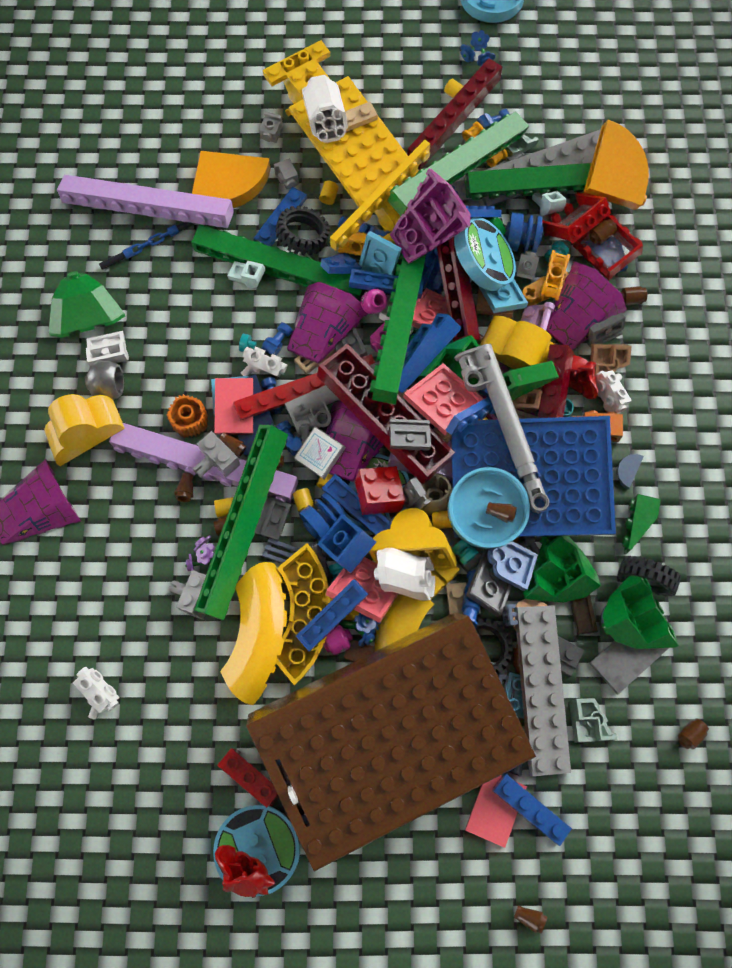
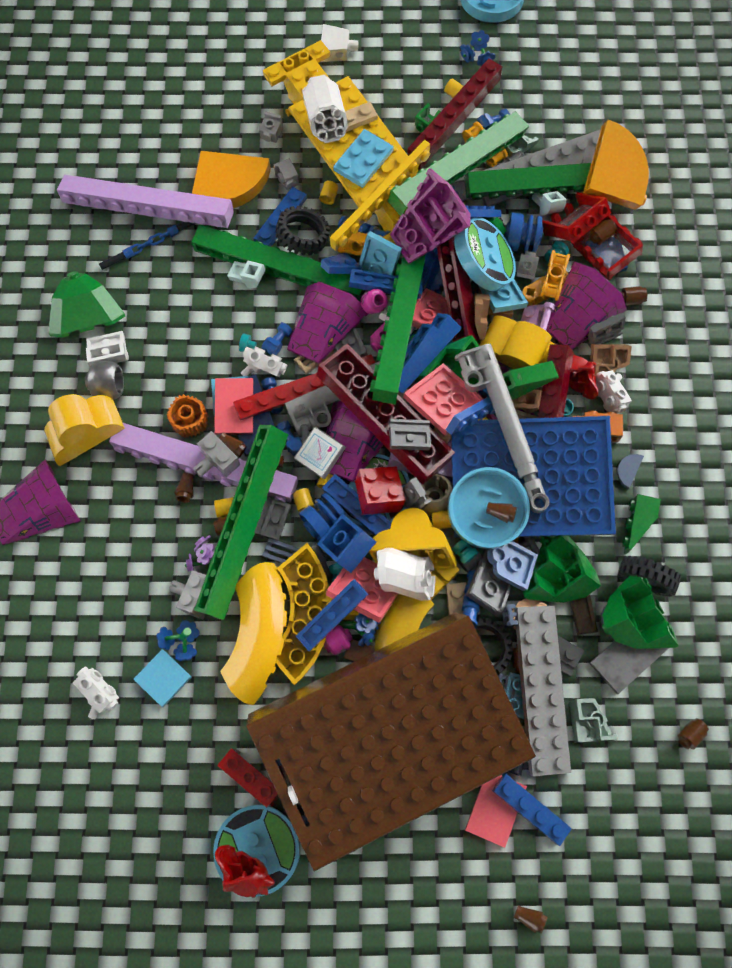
none -> medium azure tile [134,649,192,707]
none -> blue plant [156,620,200,661]
none -> white torso [321,24,359,62]
none -> medium azure plate [333,129,394,188]
none -> green window [415,103,441,133]
none -> medium nougat slope [475,293,490,340]

